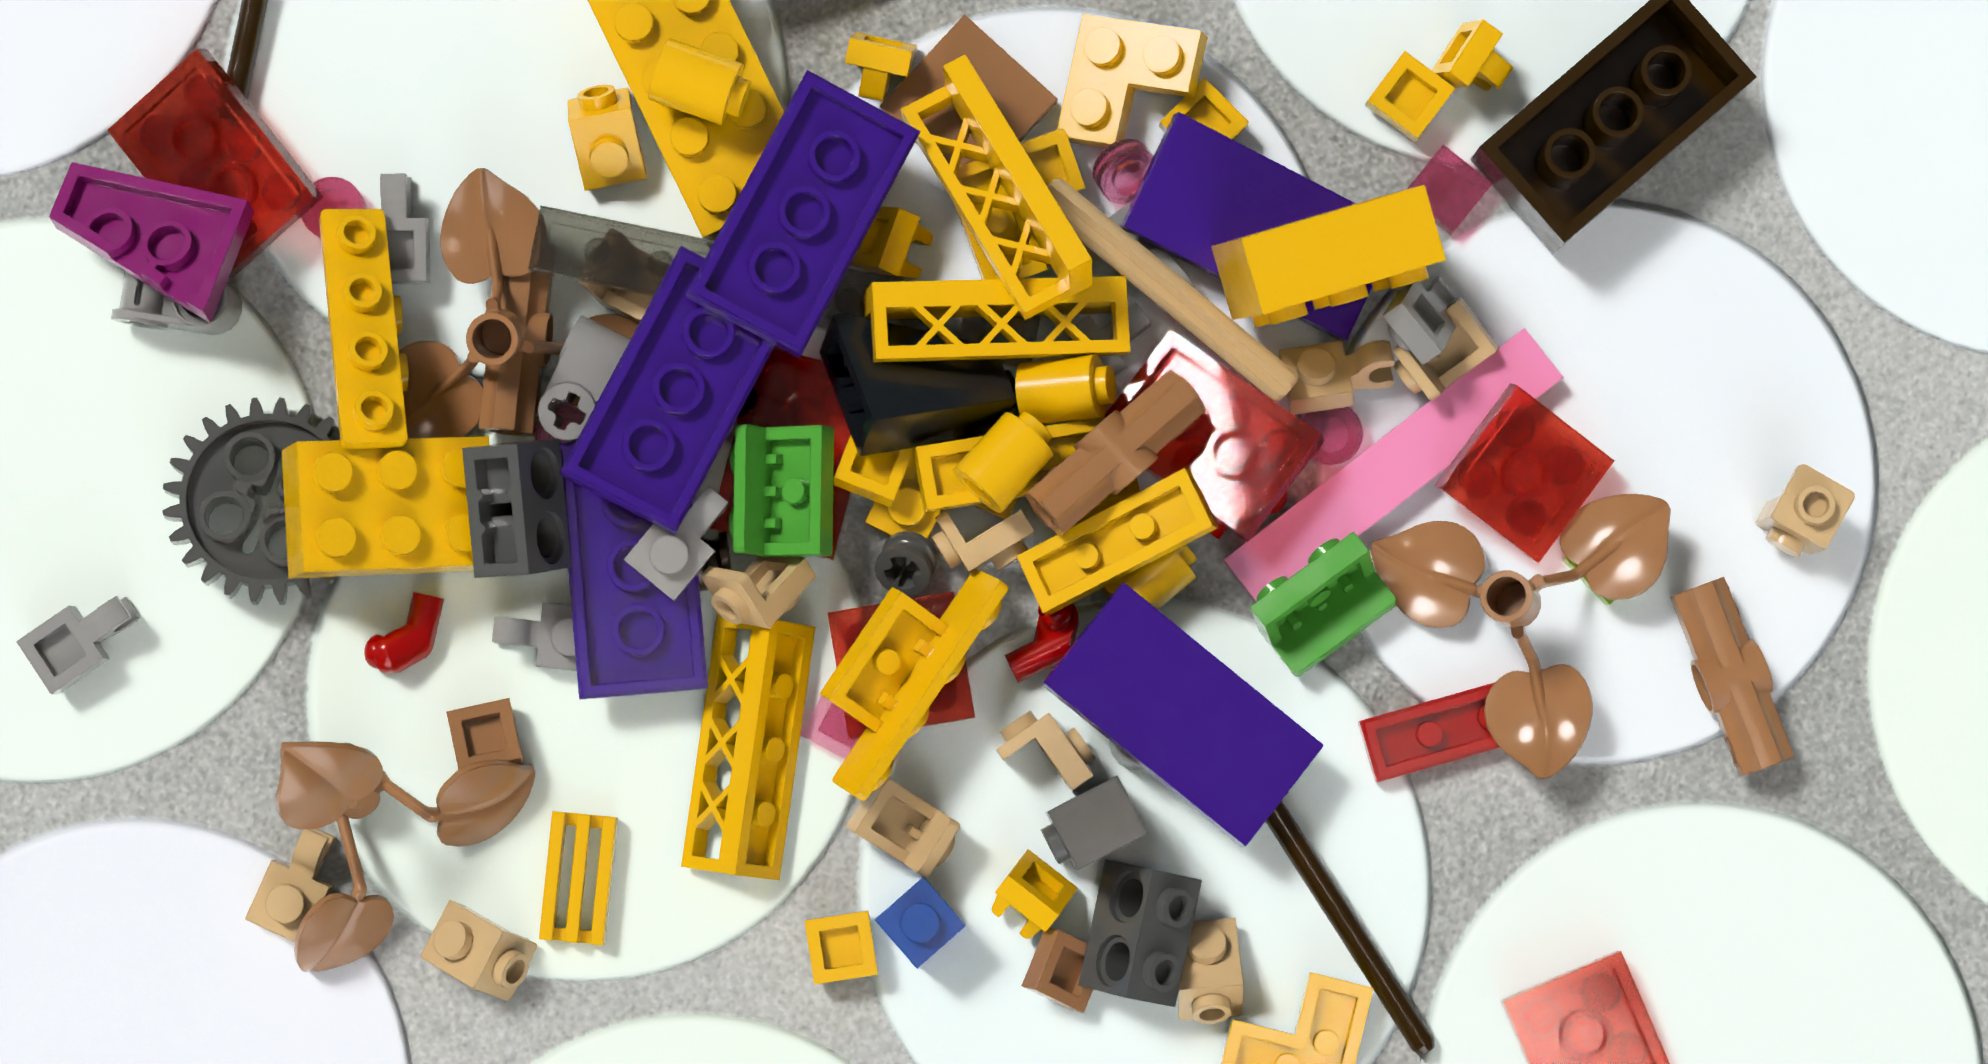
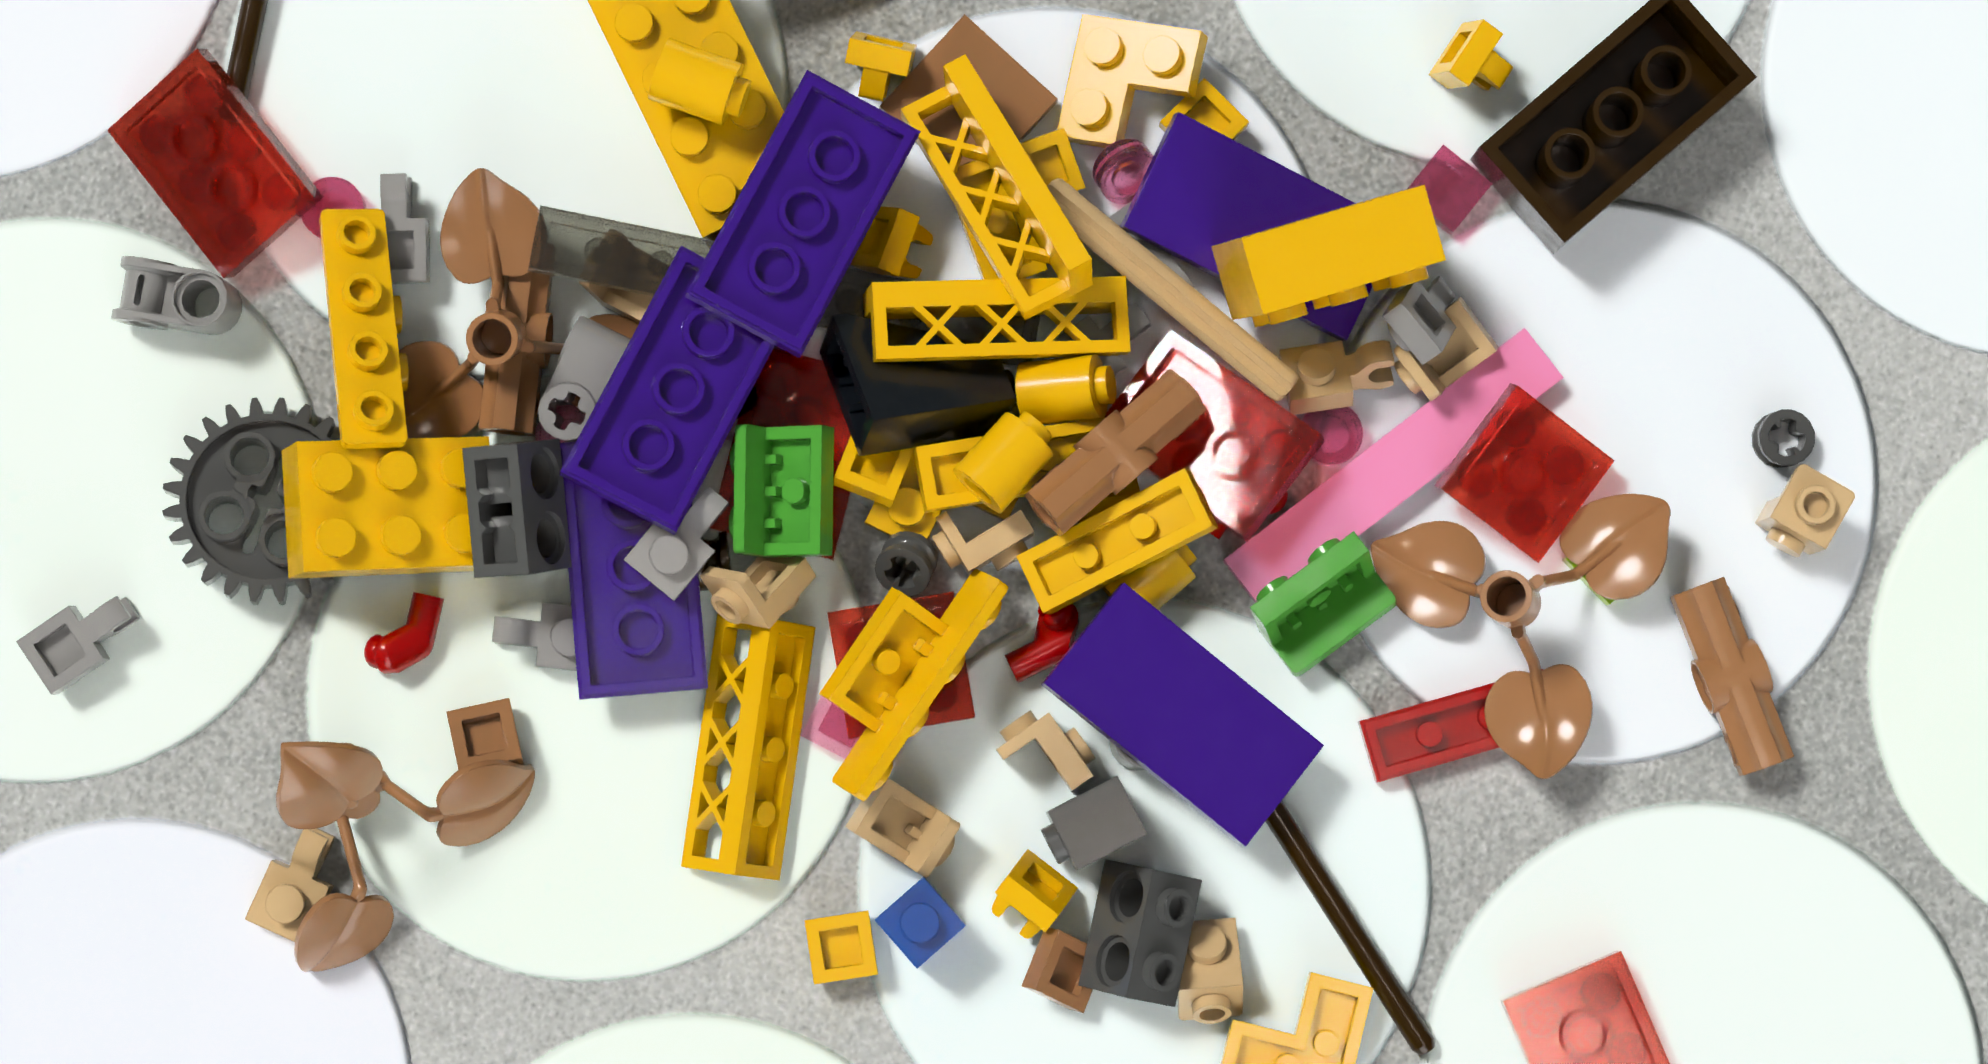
magenta wing [49,162,254,323] -> none
tan bracket [420,900,537,1001] -> none
yellow tile [539,811,618,946] -> none
yellow bracket [567,85,647,191] -> none
yellow plate [1365,51,1456,142] -> none
none -> dark grey bush [1751,409,1815,468]

